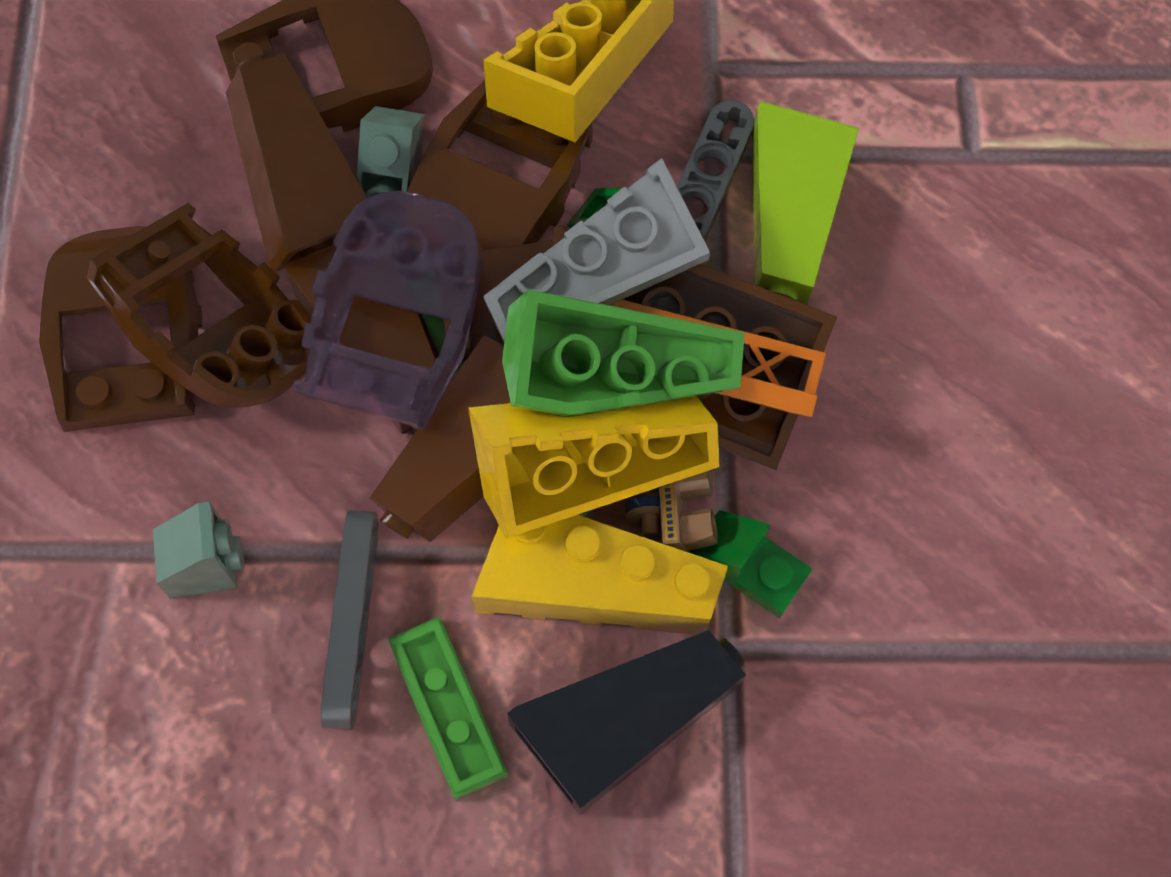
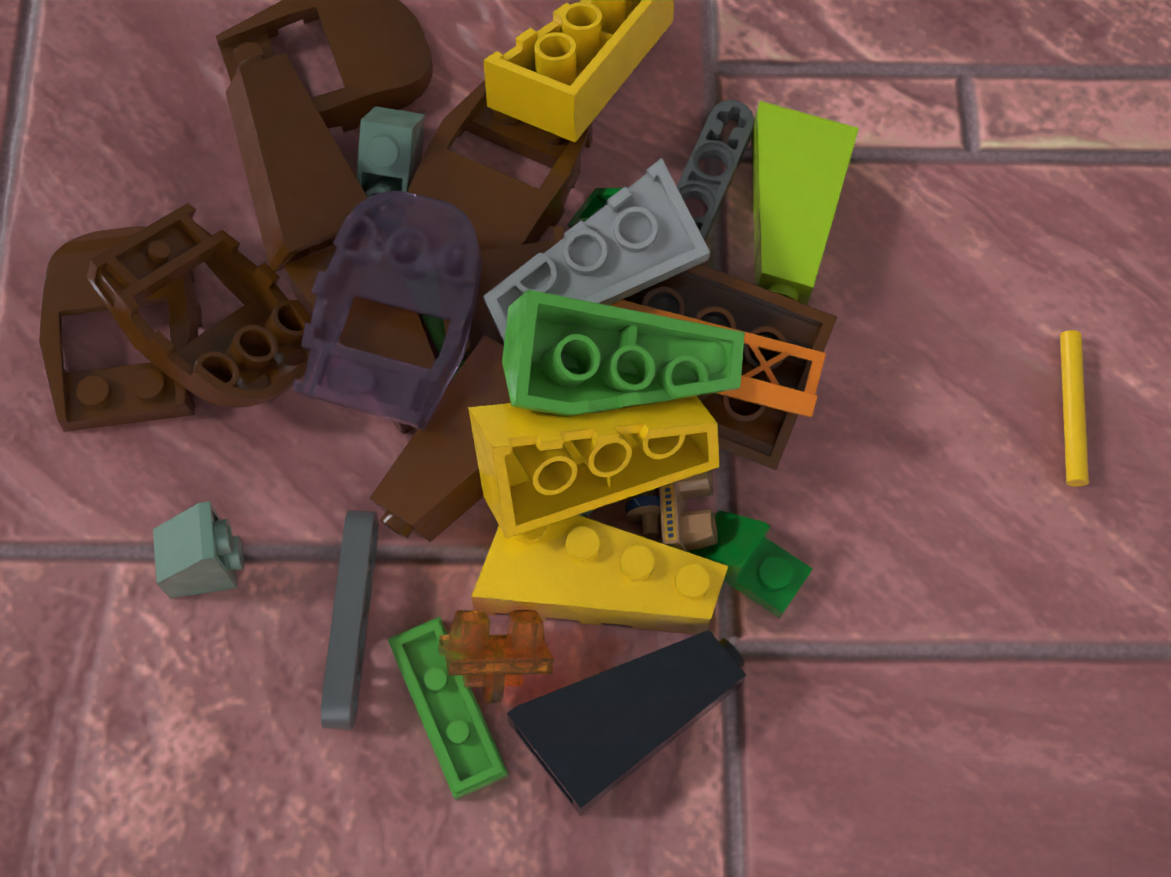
none -> clear orange hips [438,610,554,704]
none -> yellow bar [1060,330,1089,487]

